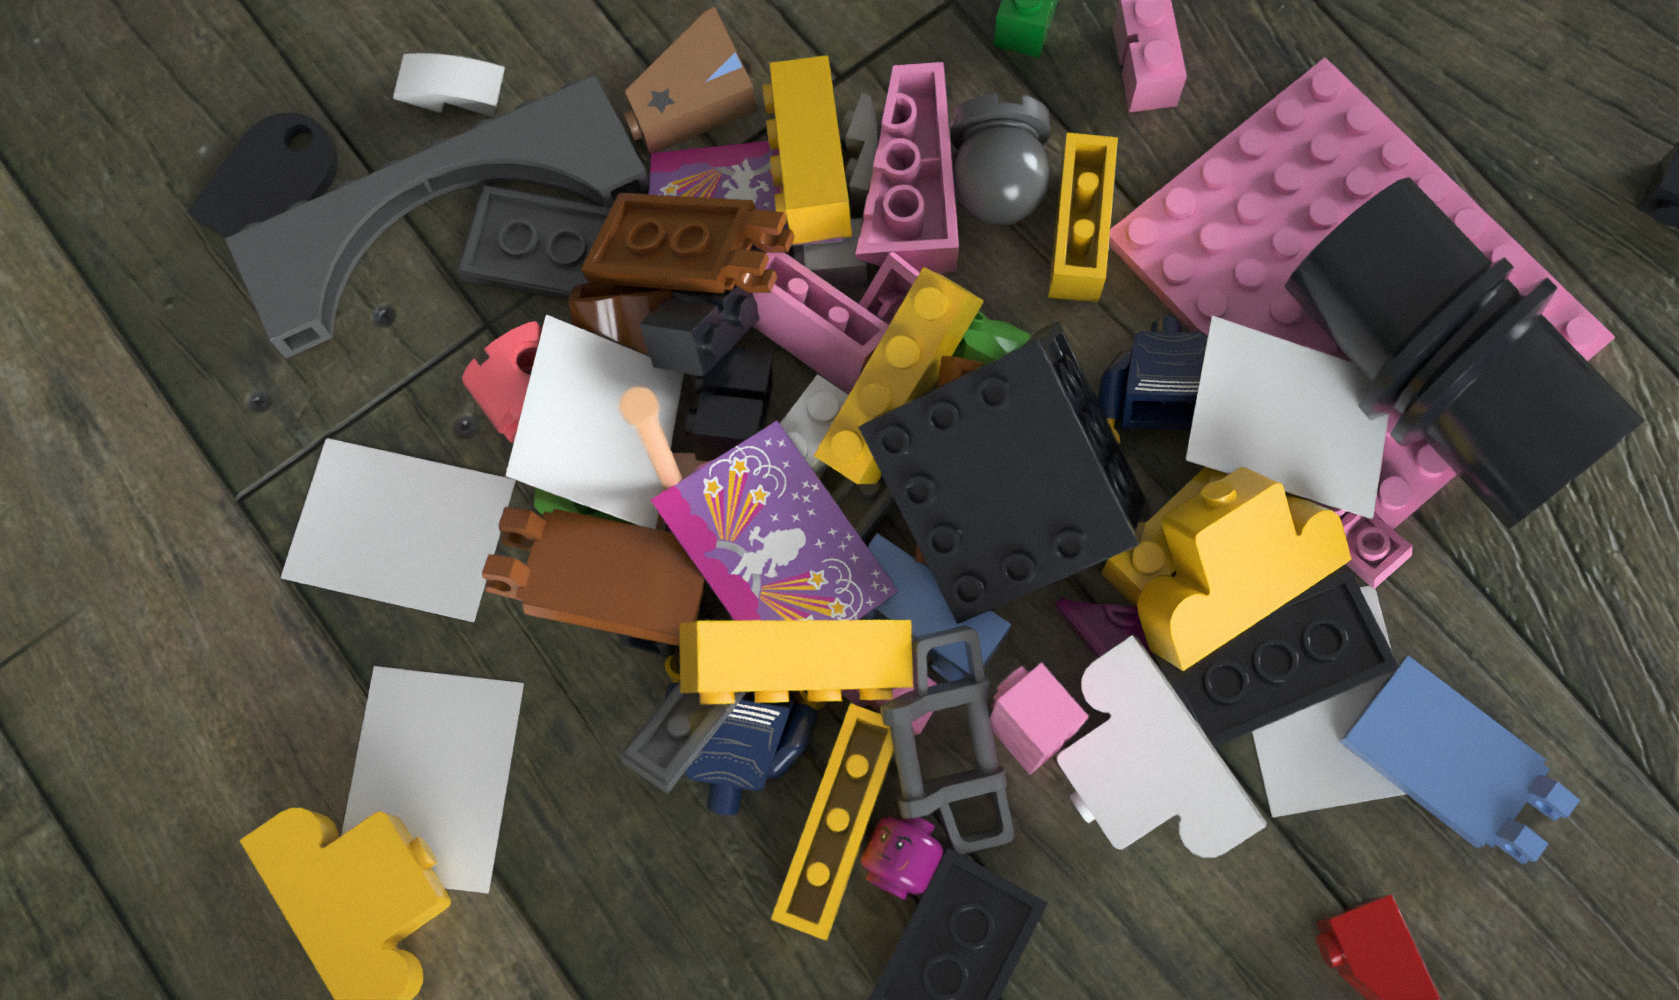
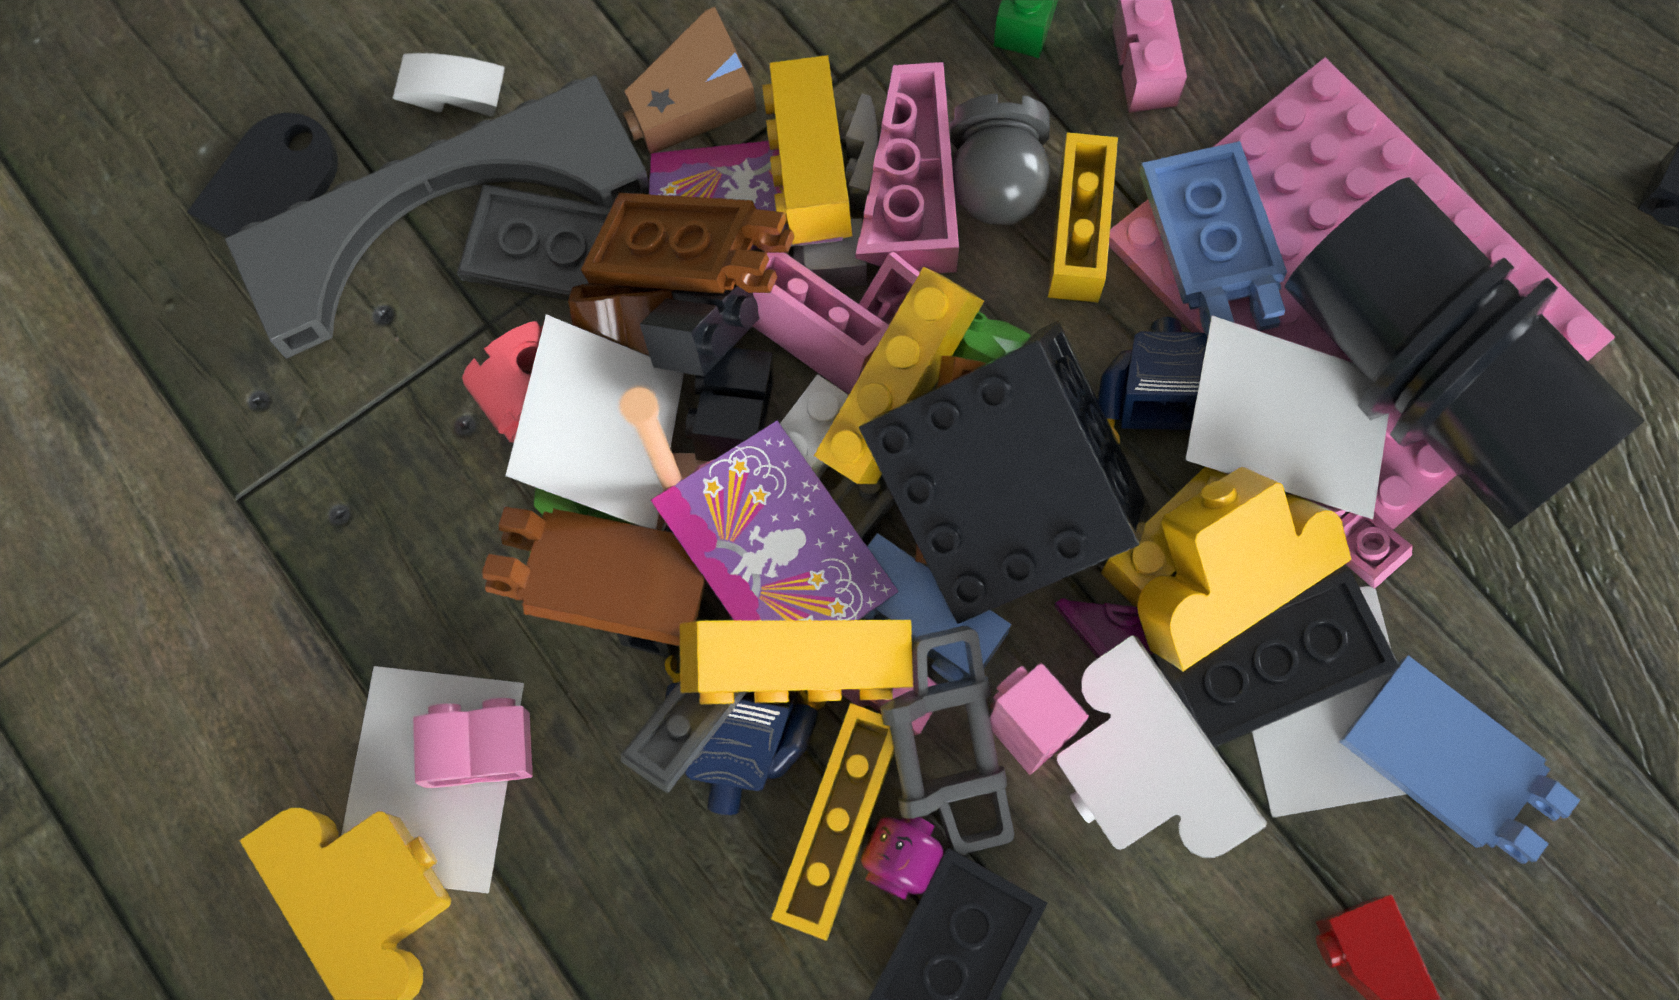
white sticker [280,438,516,622] -> none
none -> bright pink brick [413,698,533,788]
none -> medium blue tile [1140,141,1287,335]

